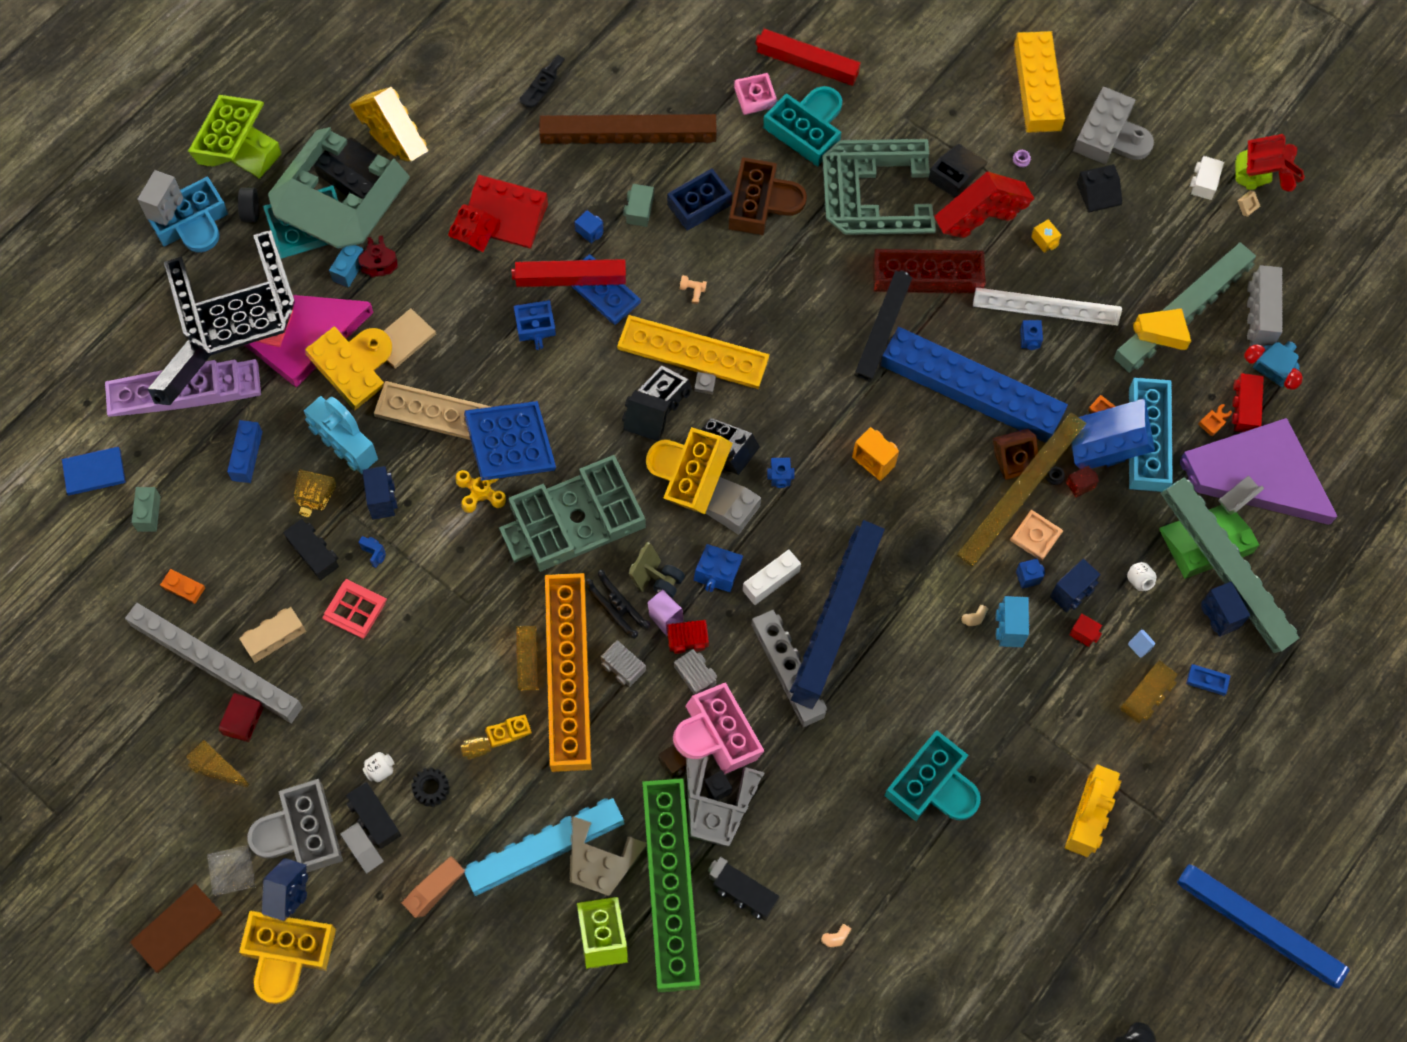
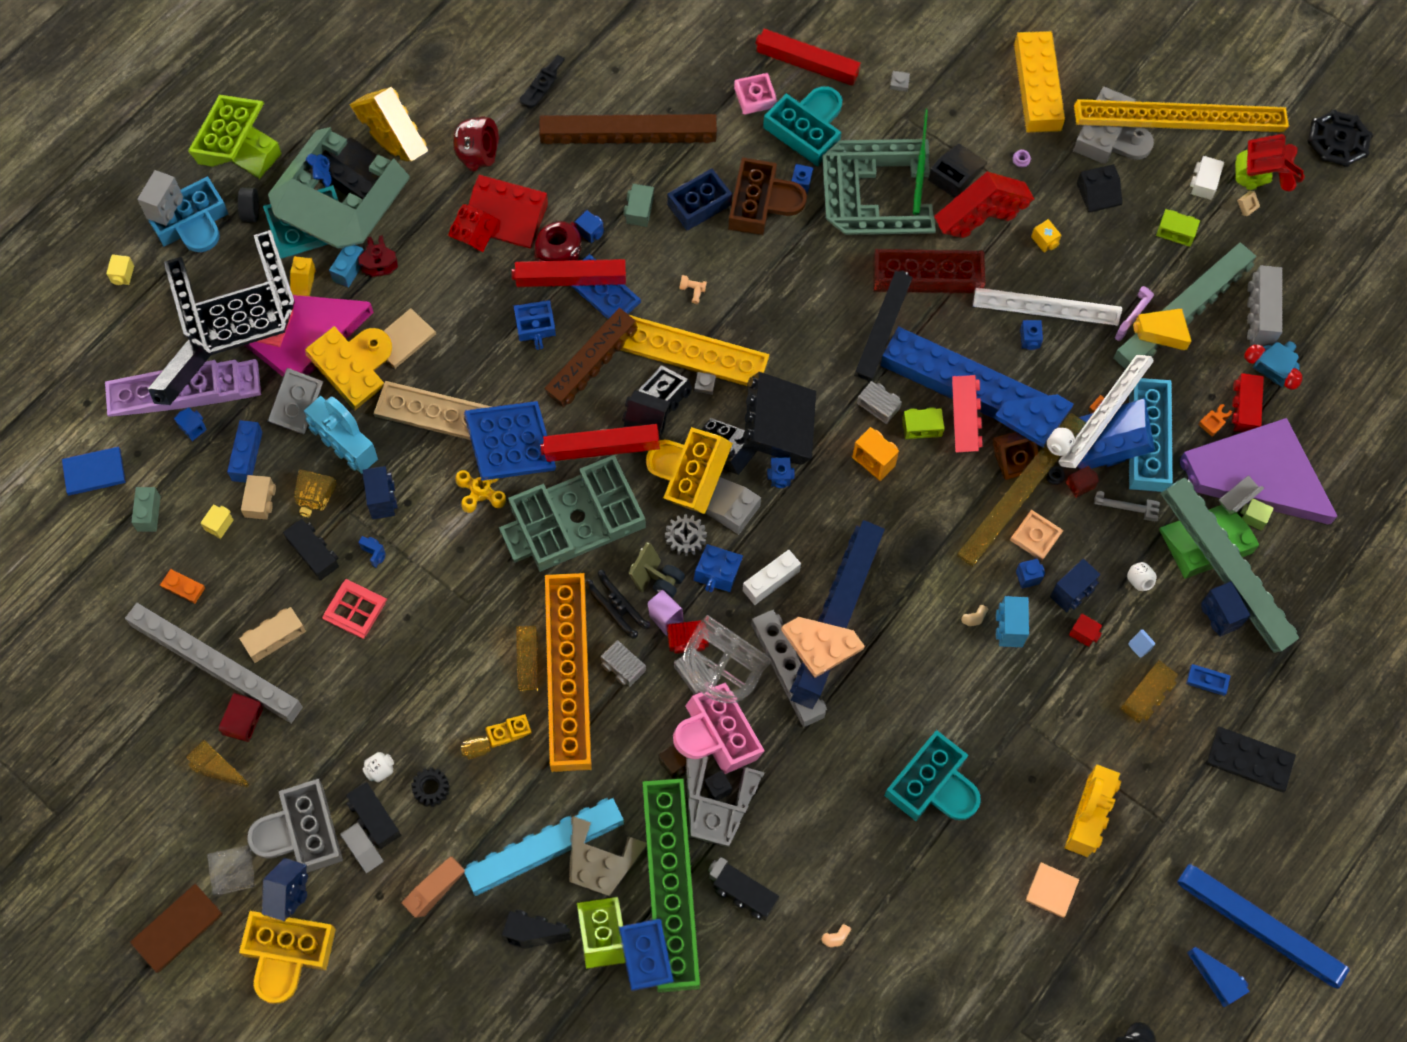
none -> light yellow brick [106,255,134,285]
none -> blue brick [174,407,207,441]
none -> light yellow brick [201,504,233,539]
none -> tan brick [241,475,276,519]
none -> light grey plate [268,368,323,435]
none -> yellow slope [290,257,316,296]
none -> blue plate [306,154,331,187]
none -> dark red piece [453,116,499,171]
none -> black slope [502,910,572,949]
none -> dark red piece [535,221,581,261]
none -> red brick [540,424,660,462]
none -> reddish brown brick [545,308,638,408]
none -> blue tile [619,919,673,991]
none -> light grey gear [665,514,707,556]
none -> clear window [684,615,772,703]
none -> black brick [743,372,816,465]
none -> light nougat plate [781,617,865,678]
none -> blue brick [792,164,813,195]
none -> light grey brick [857,381,902,424]
none -> light grey plate [890,71,910,92]
none -> lime brick [902,407,944,439]
none -> green piece [912,108,928,216]
none -> coral brick [952,375,983,453]
none -> blue plate [994,394,1074,448]
none -> light nougat tile [1025,863,1079,918]
none -> white head [1047,428,1075,456]
none -> white tile [1058,355,1154,468]
none -> yellow piece [1074,99,1289,132]
none -> light grey hinge [1094,491,1160,521]
none -> lavender hinge [1115,287,1154,341]
none -> lime brick [1156,209,1200,247]
none -> blue slope [1187,947,1250,1007]
none -> black plate [1206,726,1296,793]
none -> yellowish green brick [1240,498,1274,531]
none -> black plate [1307,109,1373,167]

